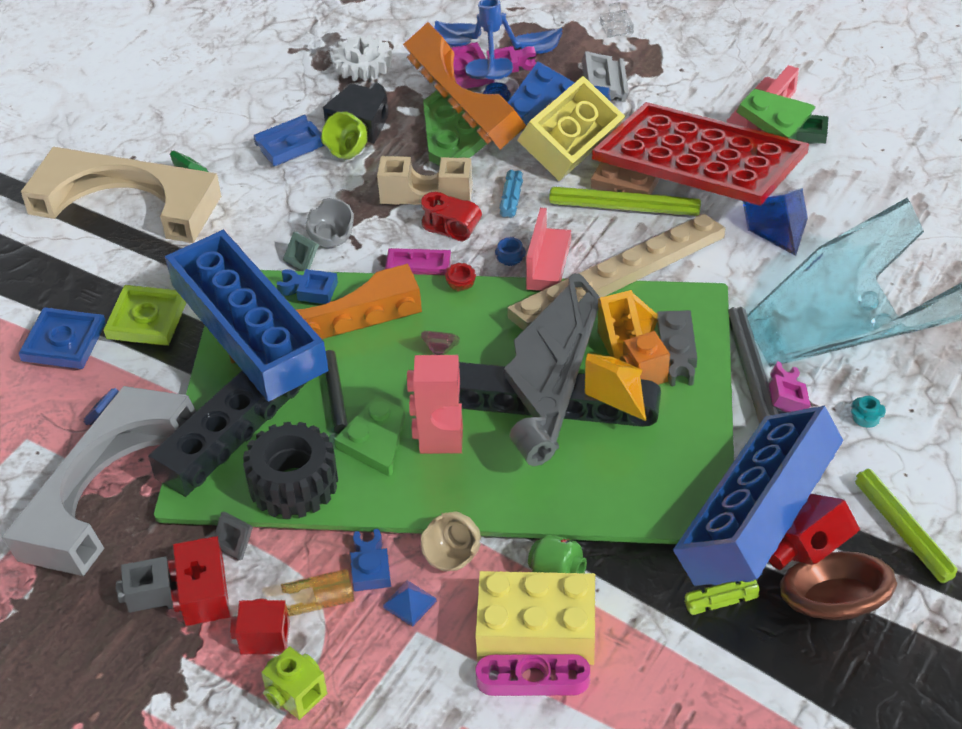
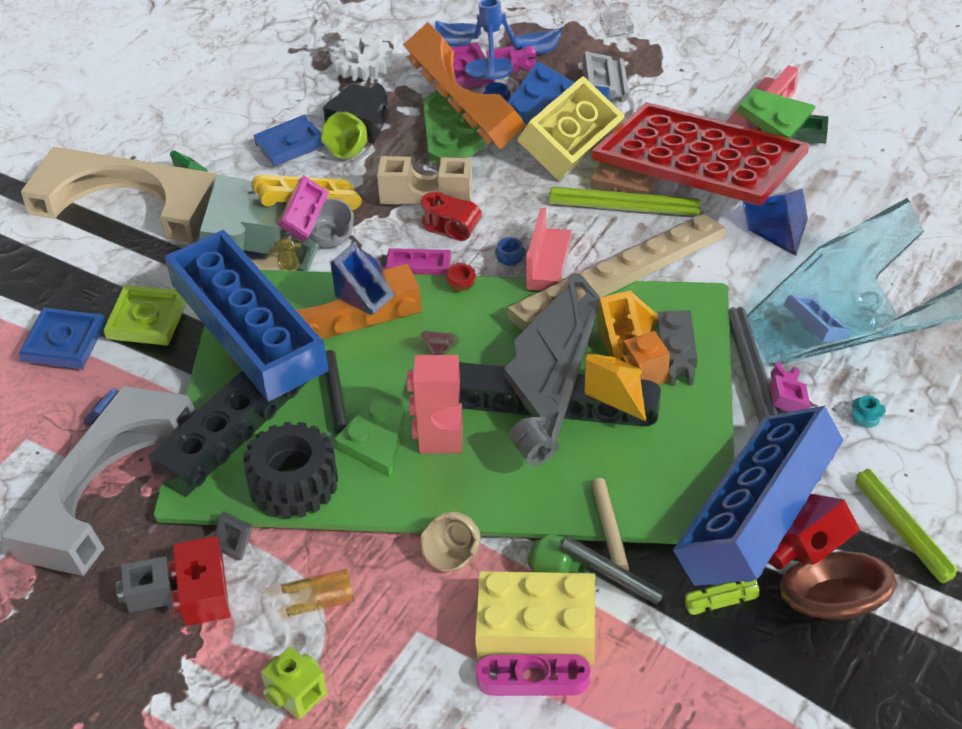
red brick [230,598,290,655] -> none
blue plate [277,269,338,304] -> none
blue plate [350,529,391,592] -> none
blue slope [383,580,437,627] -> none
dark azure axle [499,170,523,218] -> none
none -> sand green brick [199,175,288,254]
none -> yellow plate [251,174,362,210]
none -> clear yellow plate [270,239,302,271]
none -> dark pink plate [277,175,329,242]
none -> clear blue slope [330,242,395,315]
none -> pearl dark grey bar [558,535,664,604]
none -> tan bar [591,478,629,571]
none -> medium blue plate [784,295,851,343]

